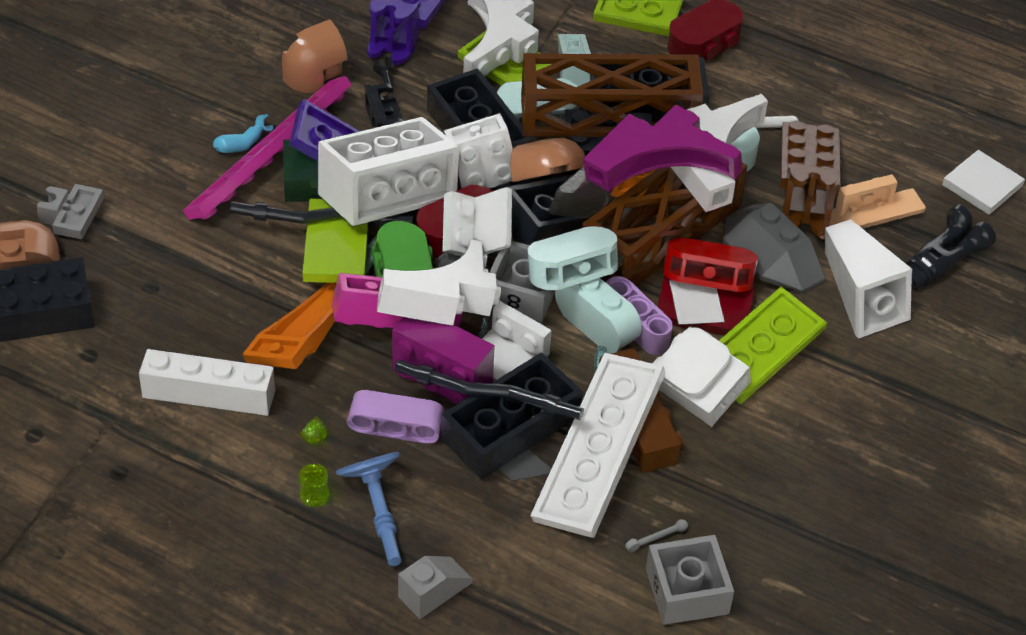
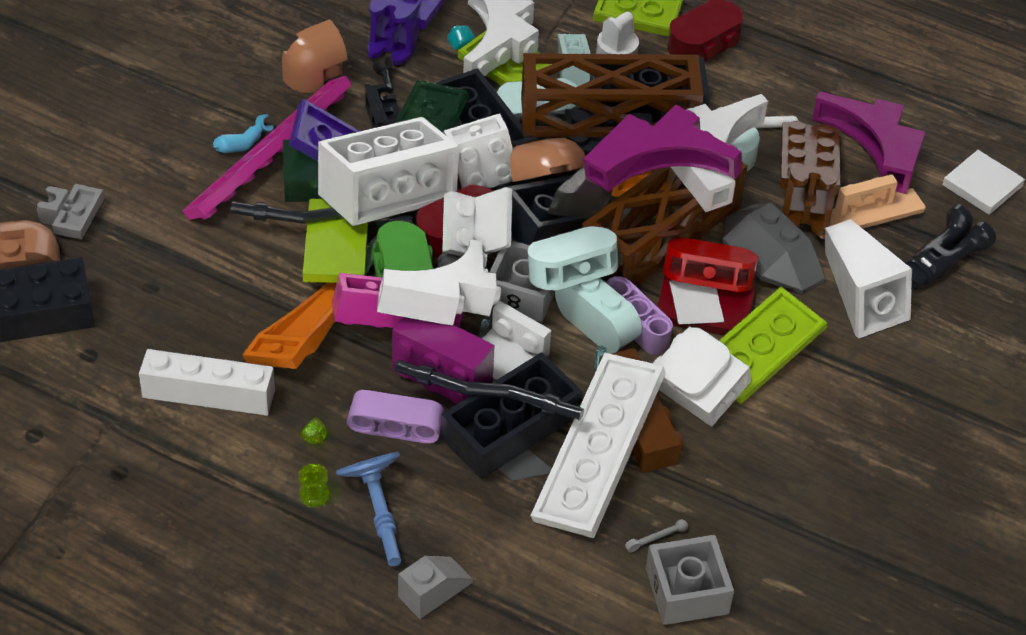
none -> clear green tile [395,80,469,135]
none -> teal piece [447,25,476,50]
none -> white piece [596,12,639,54]
none -> magenta arch [812,91,925,194]

